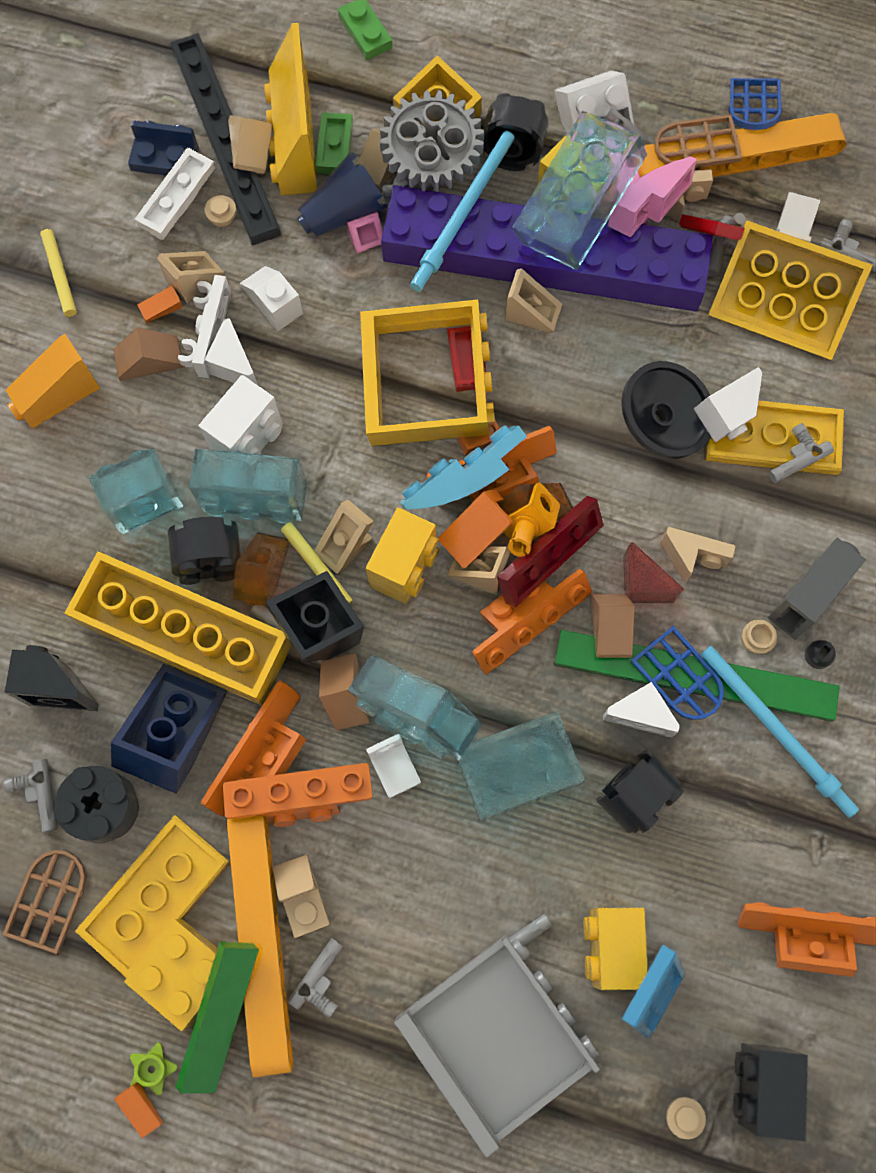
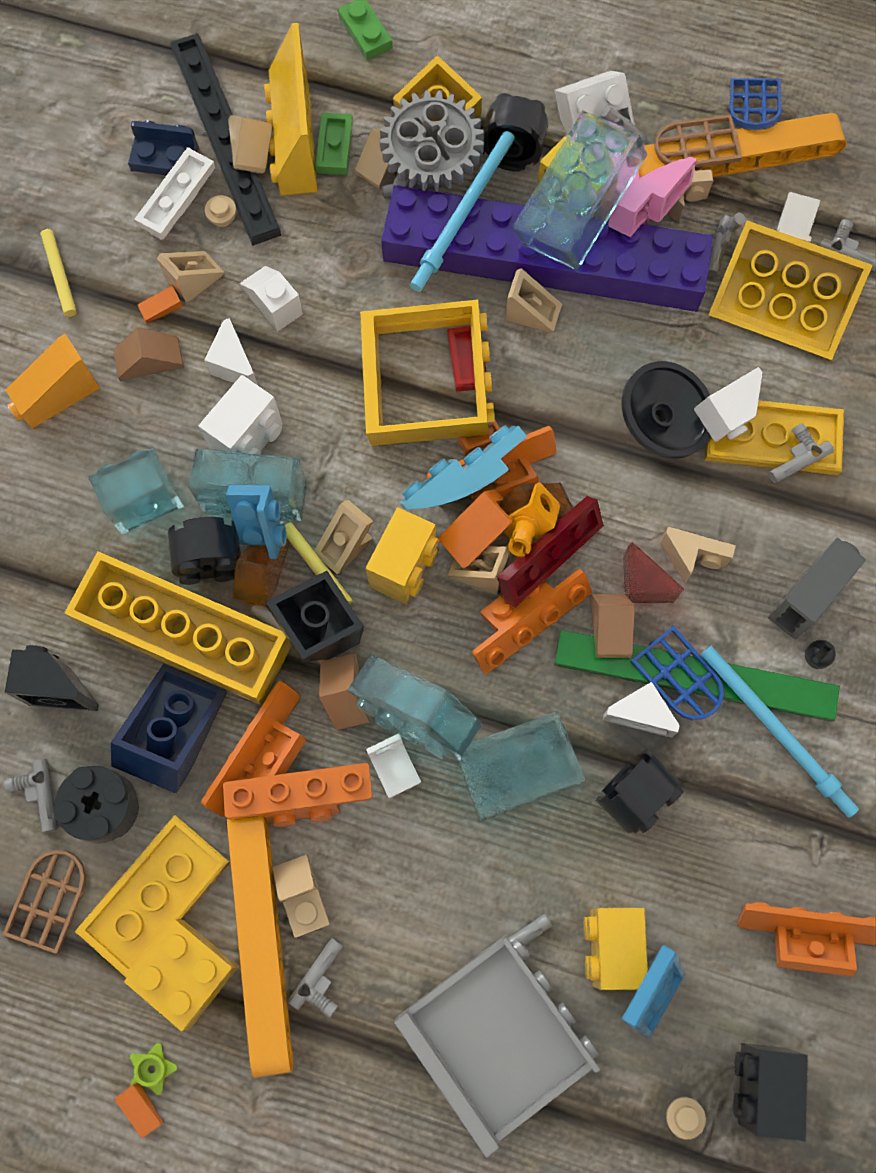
green tile [176,942,259,1094] -> none
white plate [178,275,231,379] -> none
dark blue cone [297,152,388,237] -> none
bright pink slope [347,212,383,253] -> none
red tile [679,214,745,241] -> none
tan plate [741,620,777,655] -> none
none -> dark azure bracket [226,485,287,559]

